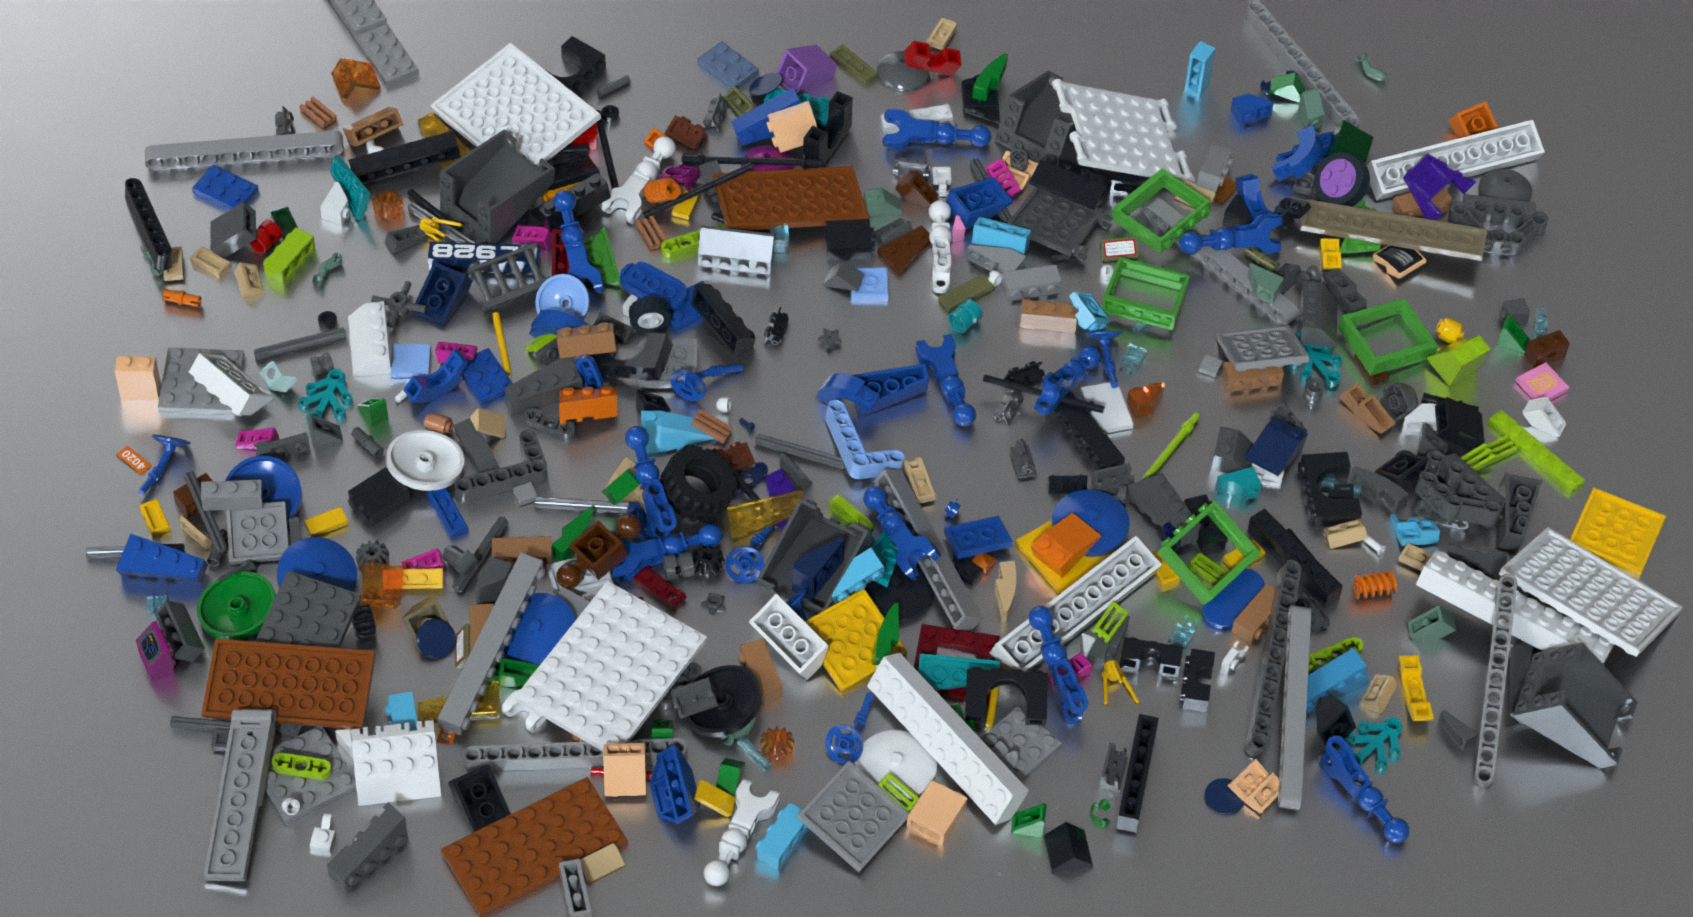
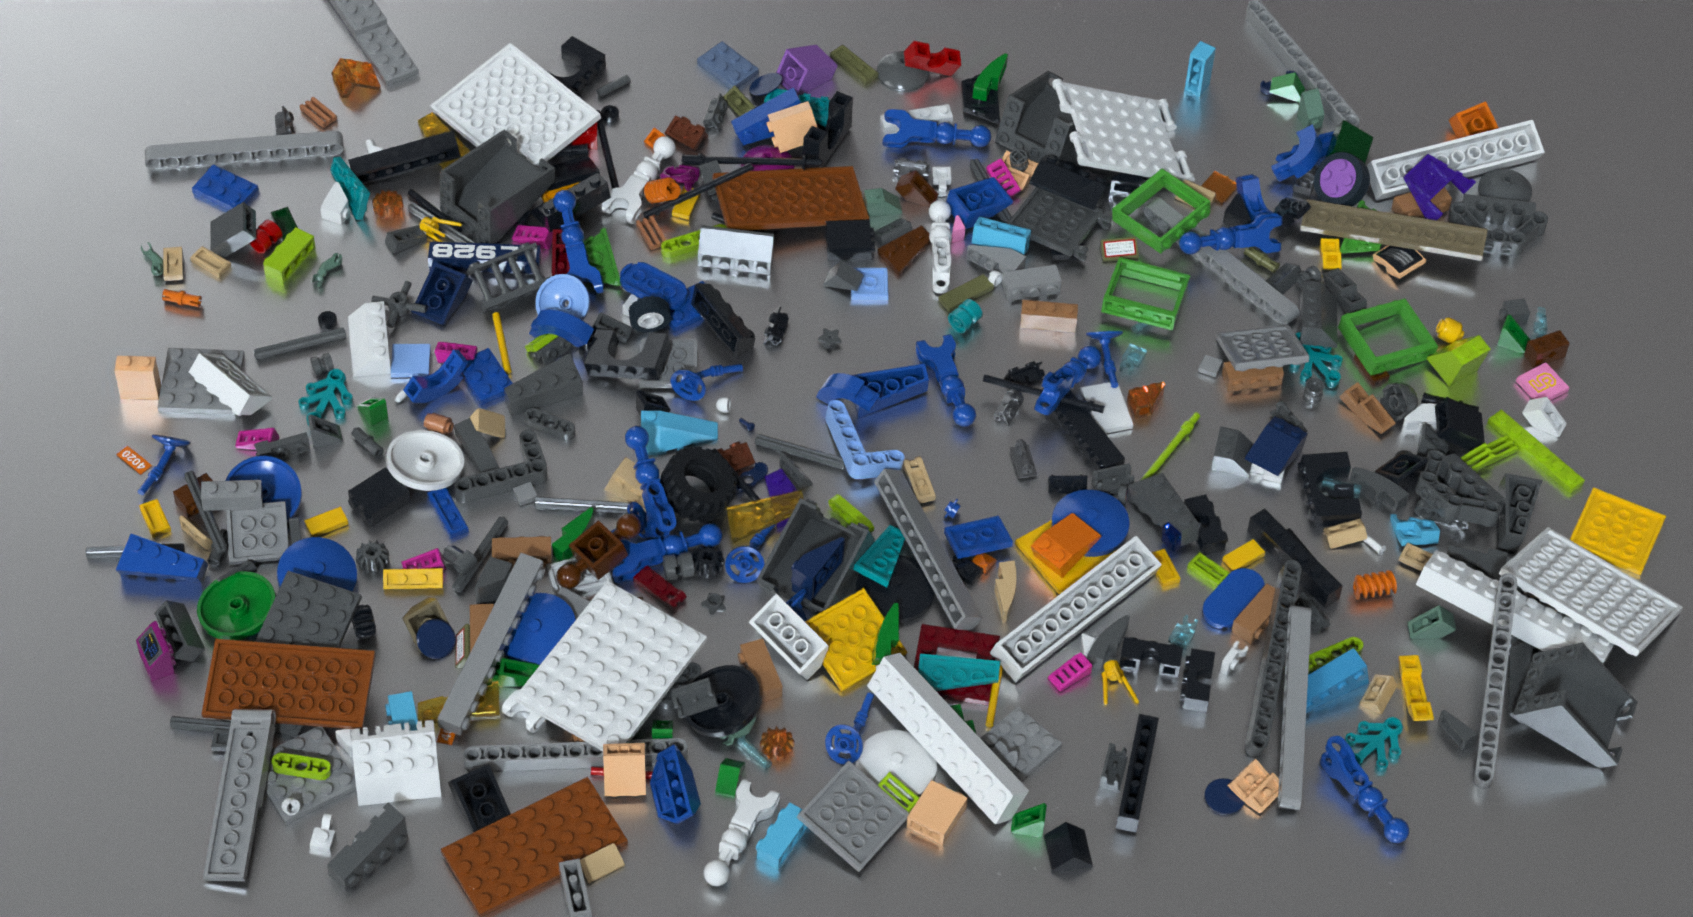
black beam [125,178,172,270] -> none
clear light blue wheel [146,593,169,614] -> none
tan slope [235,262,264,298] -> none
light aqua bracket [259,361,298,392] -> none
medium nougat brick [343,106,403,147] -> none
clear orange bracket [359,562,403,609] -> none
medium nougat brick [557,322,616,358] -> none
orange wedge [559,386,617,425] -> none
blue plate [576,355,603,389] -> none
green slope [601,469,641,506] -> none
nougat tile [691,409,733,444] -> none
yellow tile [694,780,735,817] -> none
clear light blue brick [770,225,789,254] -> none
medium azure slope [831,548,885,603] -> none
blue piece [863,486,941,580] -> none
tan plate [927,18,957,50] -> none
black arch [965,667,1048,726] -> none
blue piece [1028,605,1088,724] -> none
medium azure plate [1069,291,1111,332] -> none
green piece [1090,799,1110,826] -> none
lime tile [1091,601,1129,643] -> none
white hinge [1100,264,1114,281] -> none
bright green window [1157,500,1261,605] -> none
light grey brick [1196,144,1233,192] -> none
teal arch [1215,467,1262,500] -> none
blue slope [1231,94,1274,125] -> none
sand green slope [1247,263,1284,304] -> none
black slope [1316,694,1357,752] -> none
sand green arm [1356,52,1388,82] -> none

